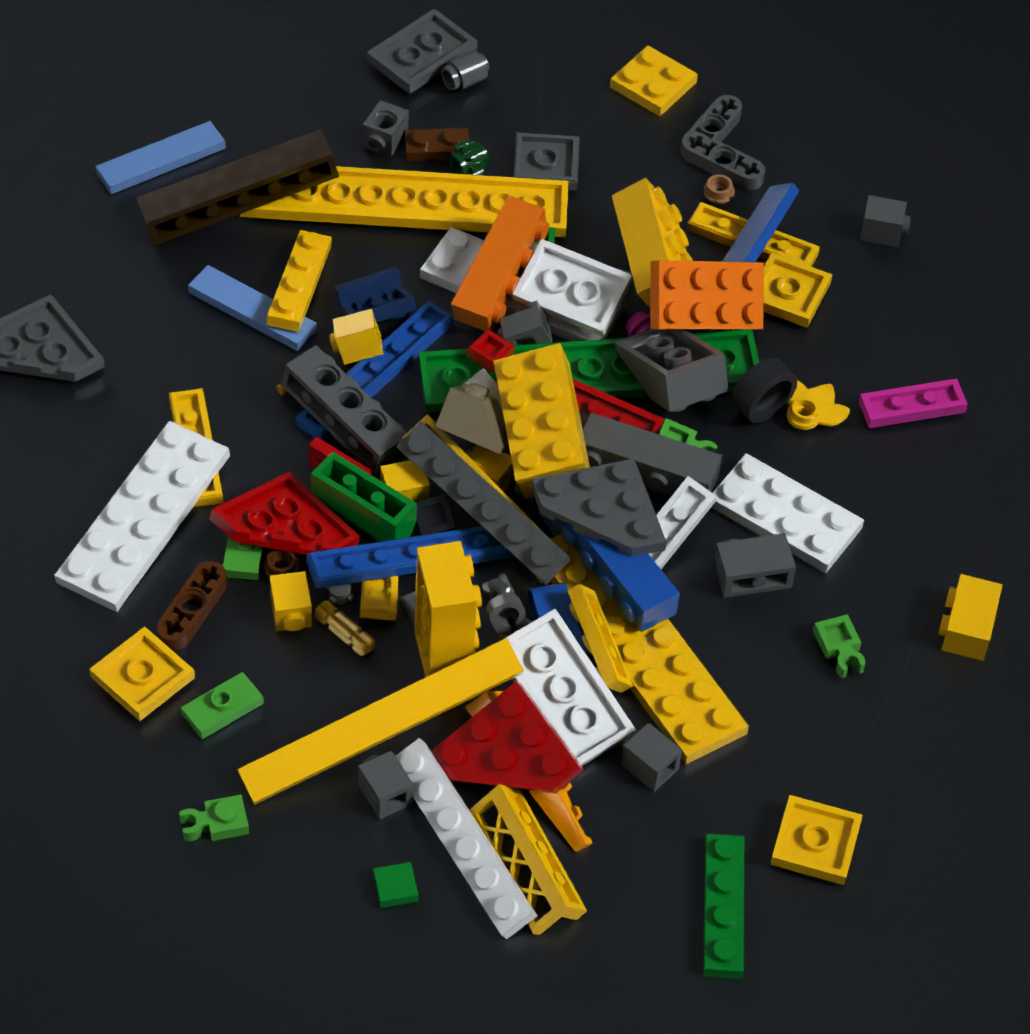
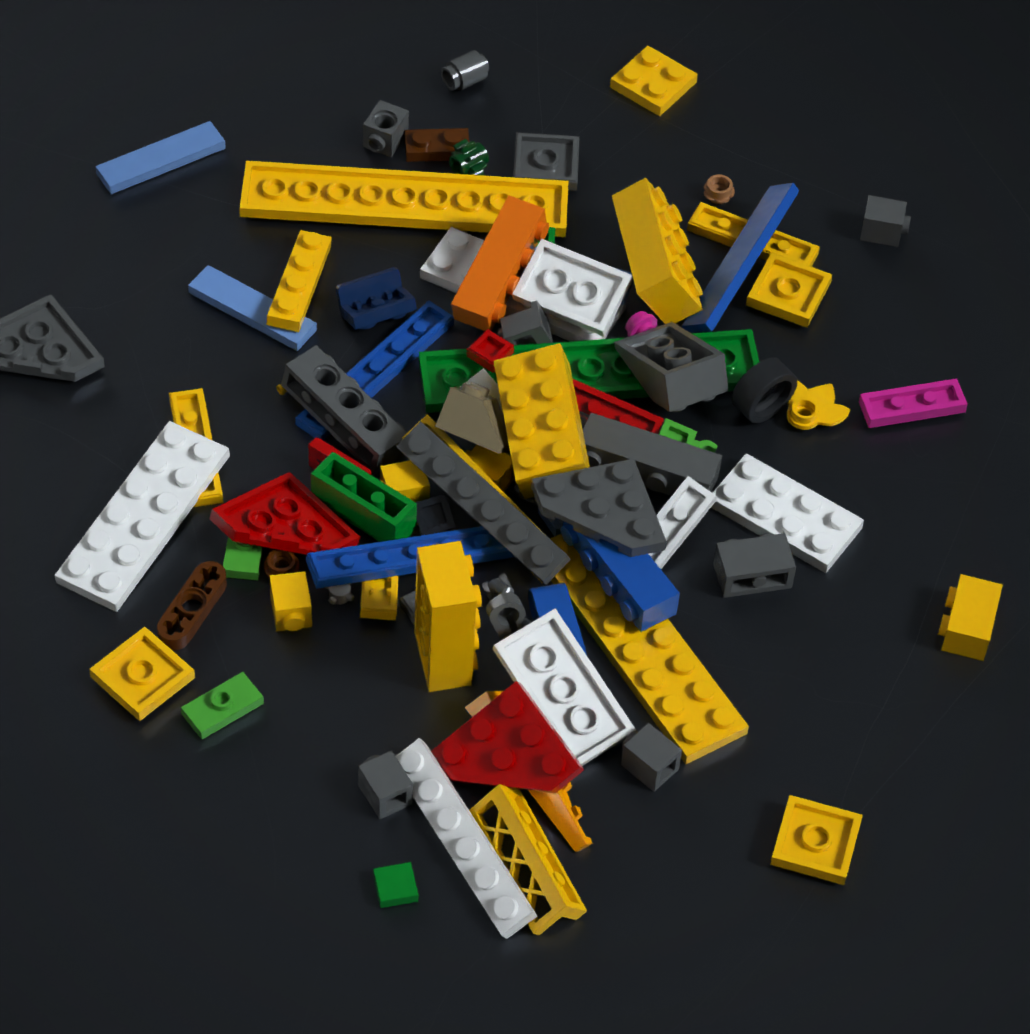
dark brown brick [137,129,339,246] -> none
bright green plate [179,794,249,841] -> none
yellow tile [237,638,524,805] -> none
yellow axle [315,601,375,656] -> none
yellow brick [329,309,383,365] -> none
dark grey plate [367,9,477,94] -> none
yellow plate [567,584,633,693] -> none
orange plate [650,260,764,329] -> none
dark grey beam [681,95,765,190] -> none
green plate [703,834,744,979] -> none
bright green plate [813,614,865,678] -> none

